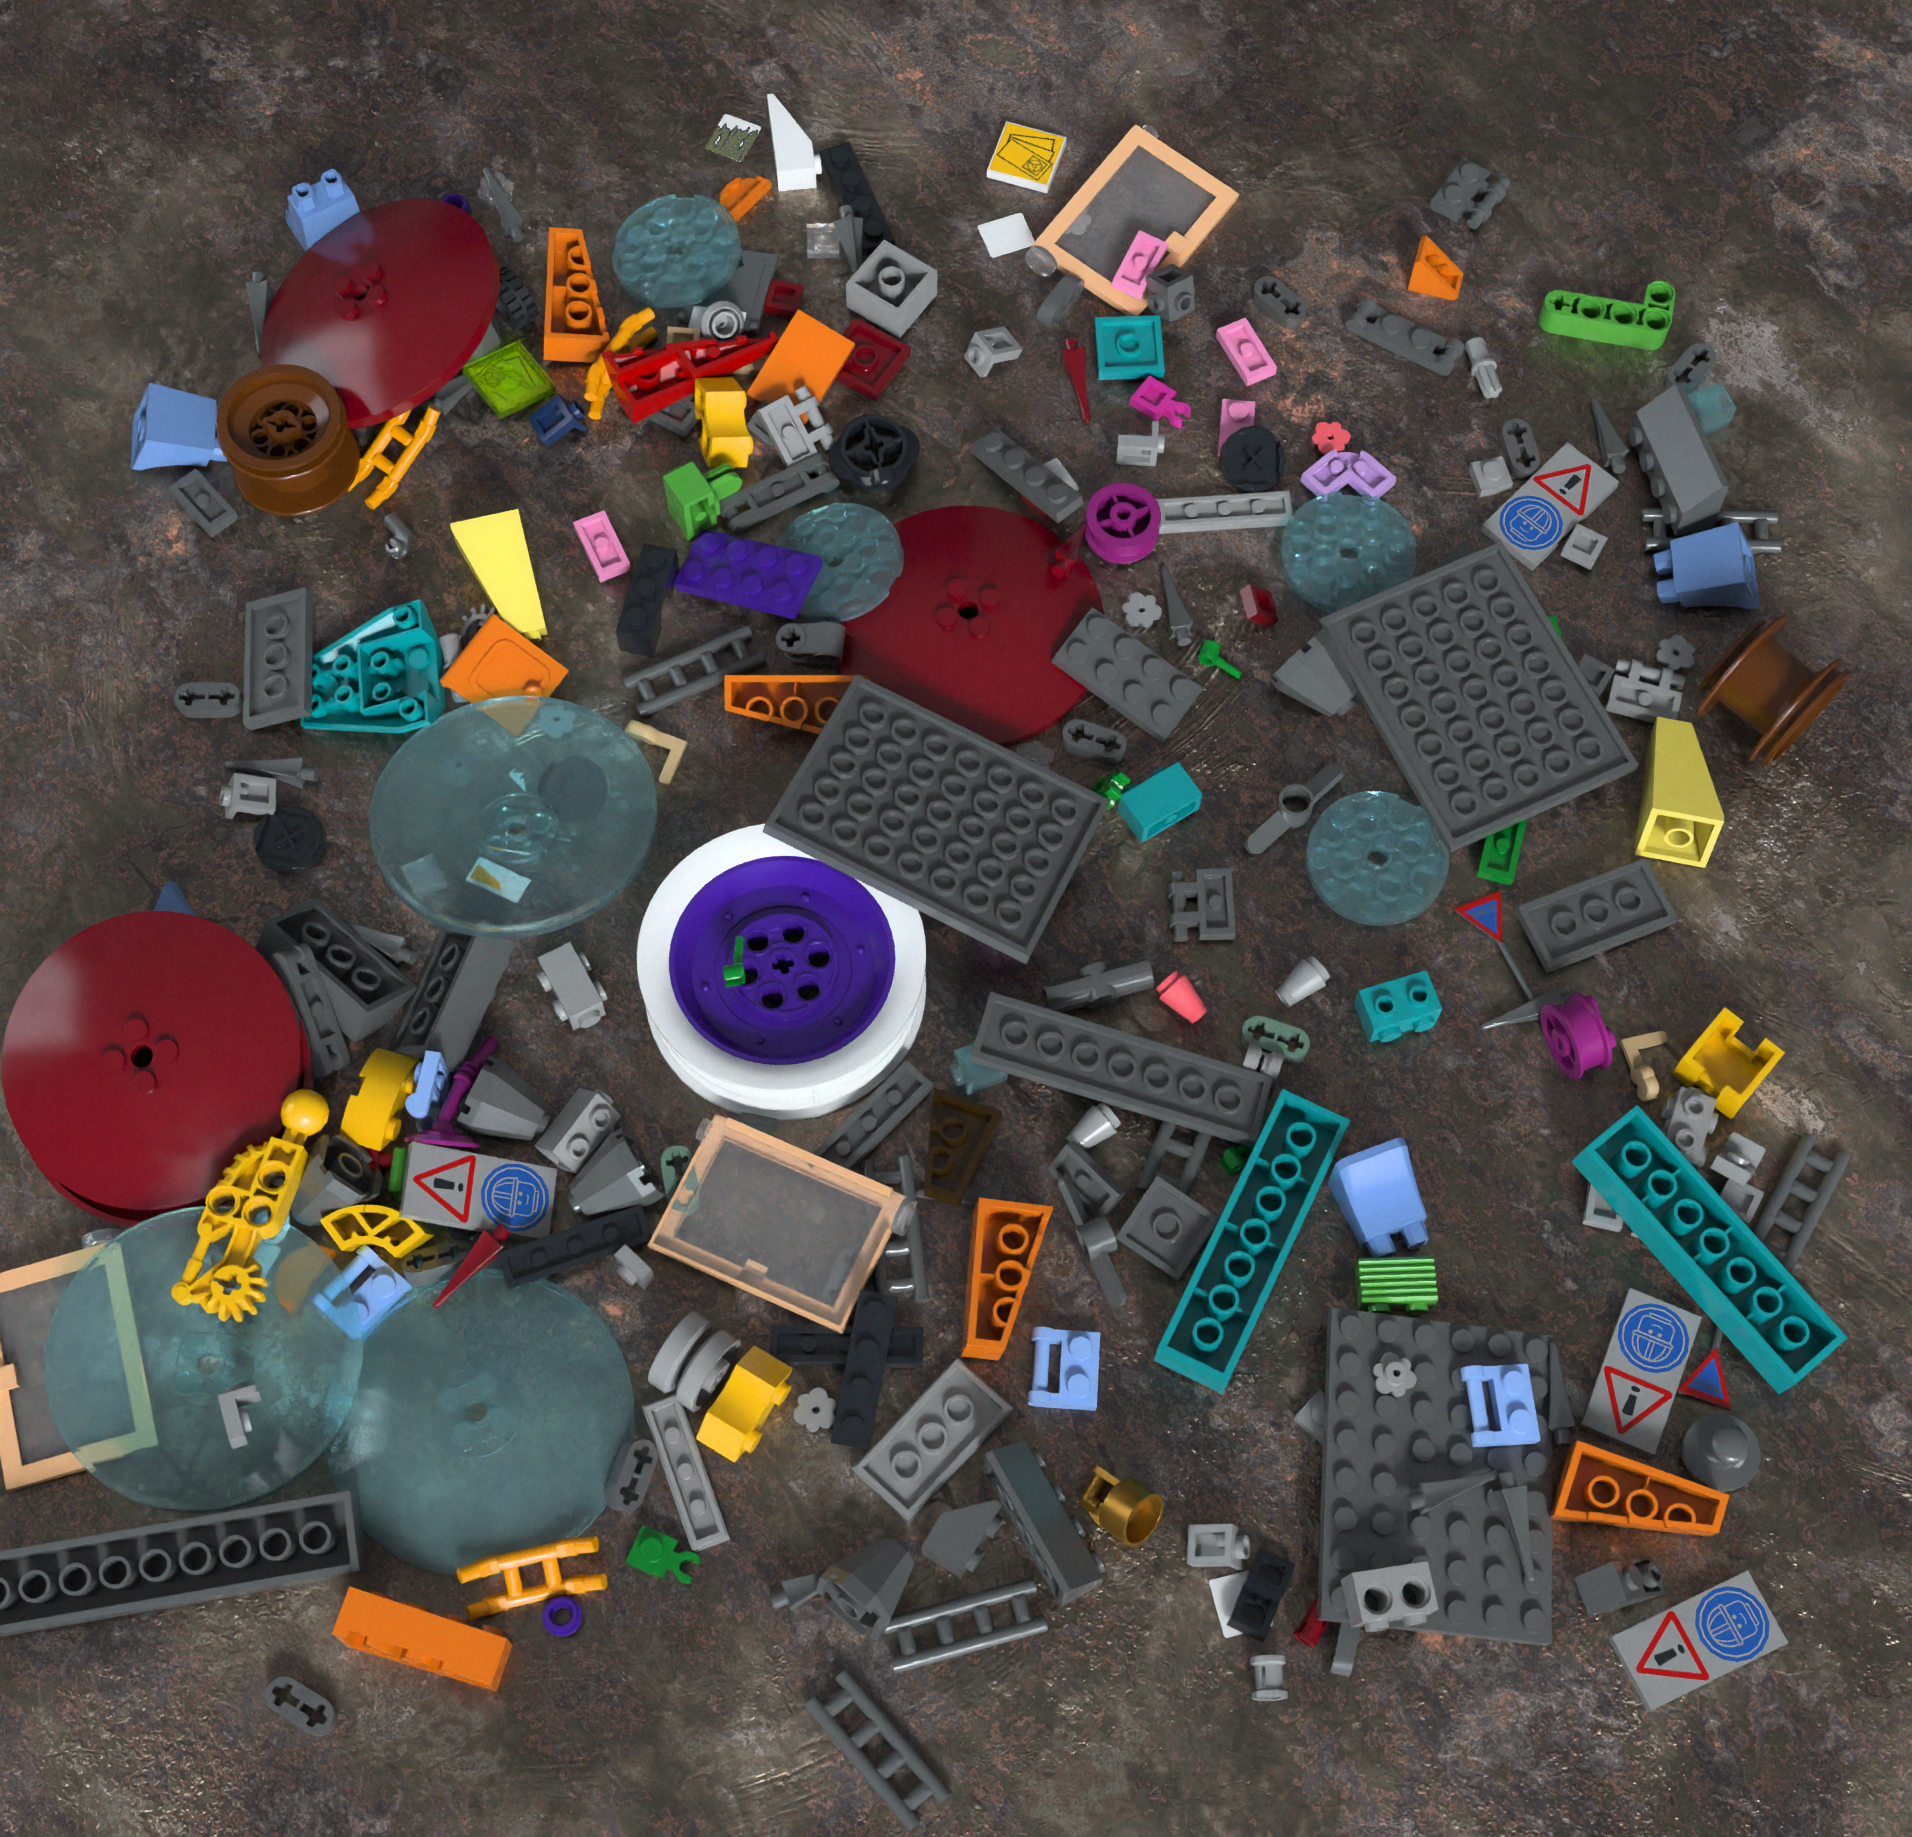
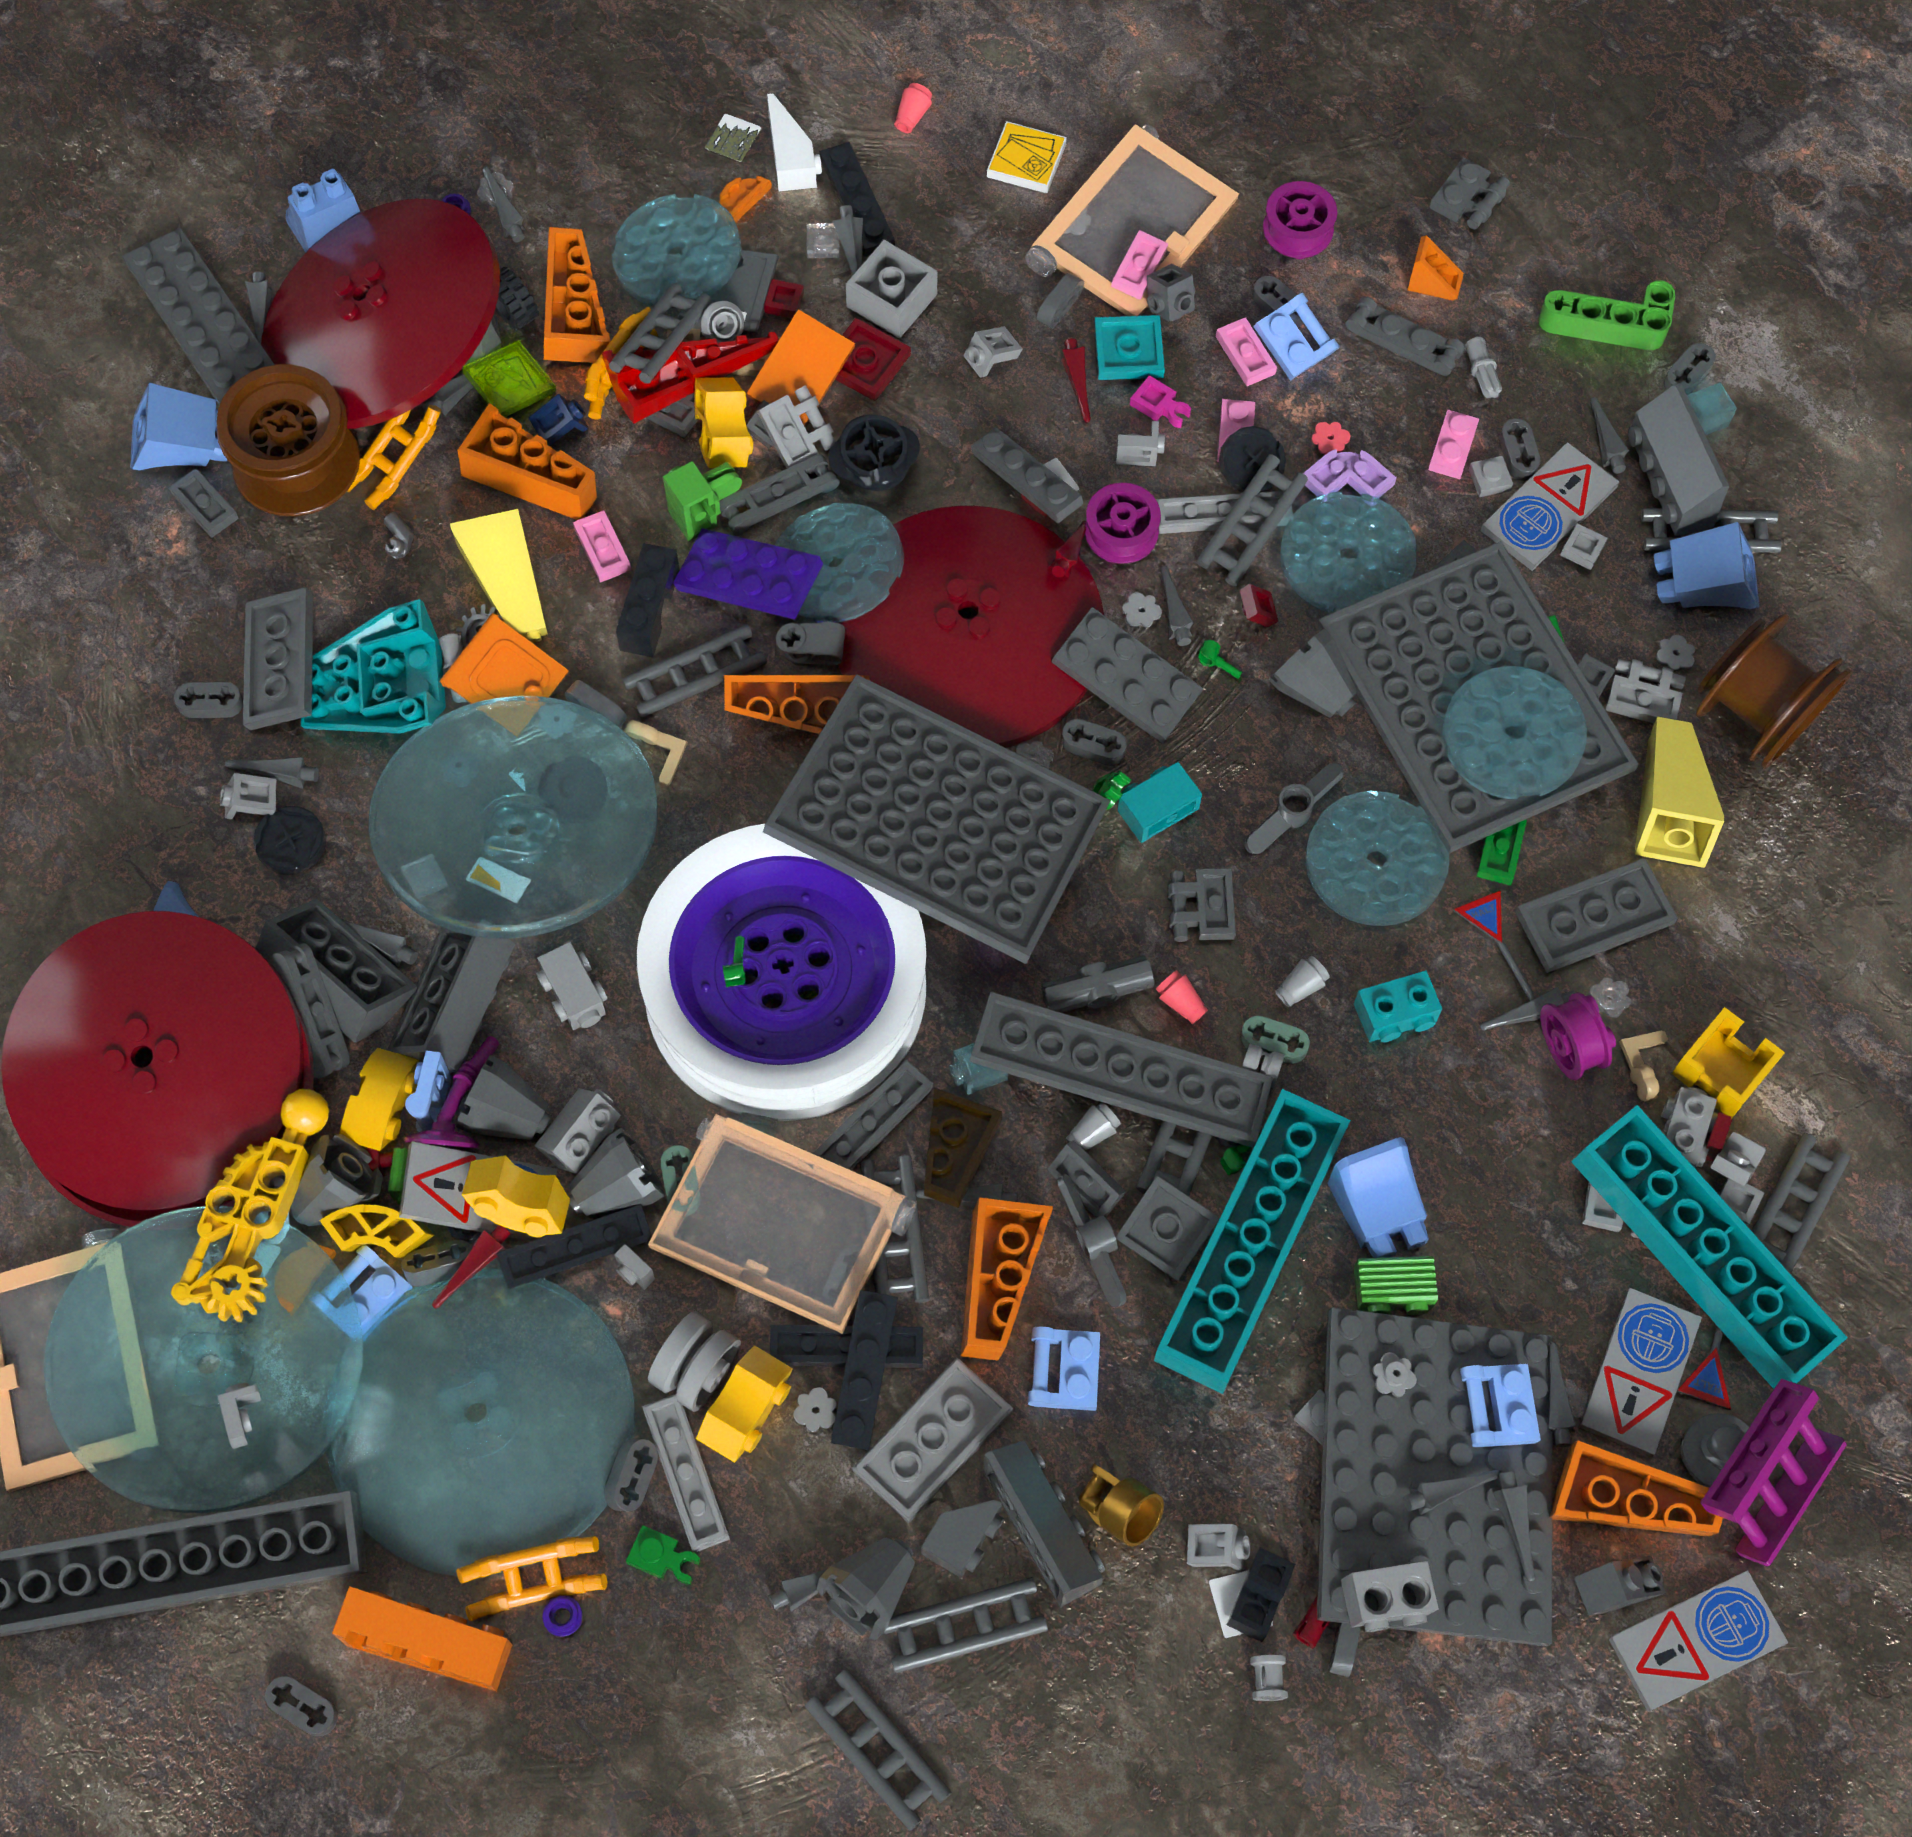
white sticker [978,213,1035,258] -> none
none -> dark grey plate [122,227,274,406]
none -> orange wedge [457,403,597,520]
none -> yellow brick [462,1155,570,1237]
none -> flat silver beam [565,680,627,733]
none -> dark grey bar [609,283,712,384]
none -> coral cone [894,83,932,133]
none -> dark grey bar [1196,454,1308,587]
none -> light blue plate [1254,293,1340,381]
none -> magenta wheel [1263,181,1337,260]
none -> bright pink plate [1428,409,1479,479]
none -> clear light blue plate [1443,666,1587,799]
none -> clear plant [1589,978,1631,1018]
none -> magenta fence [1700,1379,1847,1566]
none -> dark red tile [1706,1113,1732,1162]

